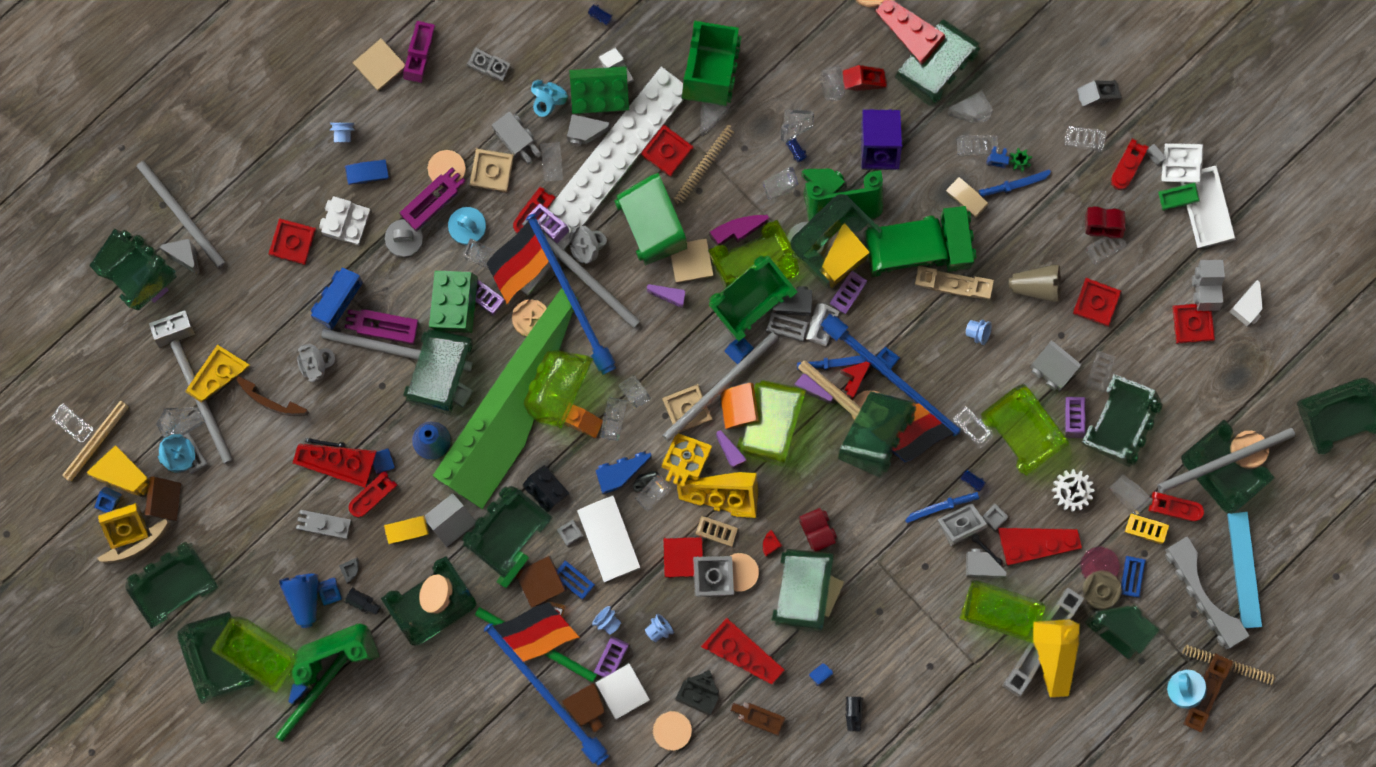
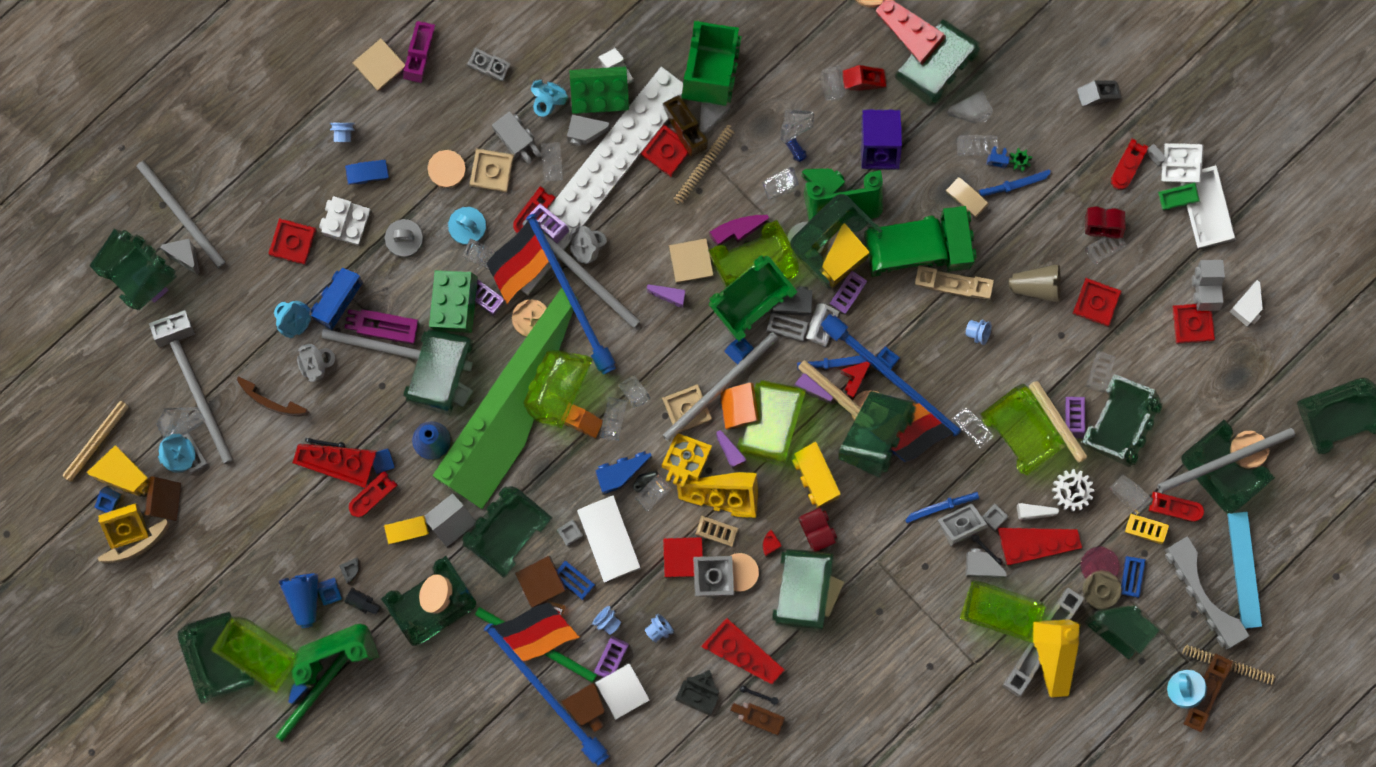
clear slope [50,403,94,443] -> none
clear green windscreen [125,542,218,629] -> none
yellow wing [185,344,250,403] -> none
light grey hinge [296,510,351,539] -> none
magenta hinge [399,167,466,232] -> none
green tile [496,551,529,588] -> none
black bracket [523,465,570,513] -> none
clear blue pin [588,4,613,26] -> none
windscreen [614,173,687,266] -> none
light nougat tile [653,711,692,751] -> none
blue slope [809,663,833,686] -> none
black hinge [845,697,863,732] -> none
clear blue pin [961,469,986,492] -> none
light grey slope [1030,340,1081,391] -> none
clear slope [1064,126,1106,152] -> none
none -> medium azure tile [274,301,311,338]
none -> dark brown slope [663,95,708,157]
none -> black hinge [740,685,778,705]
none -> yellow slope [792,442,840,508]
none -> white slope [1017,503,1059,521]
none -> tan axle [1029,381,1087,463]

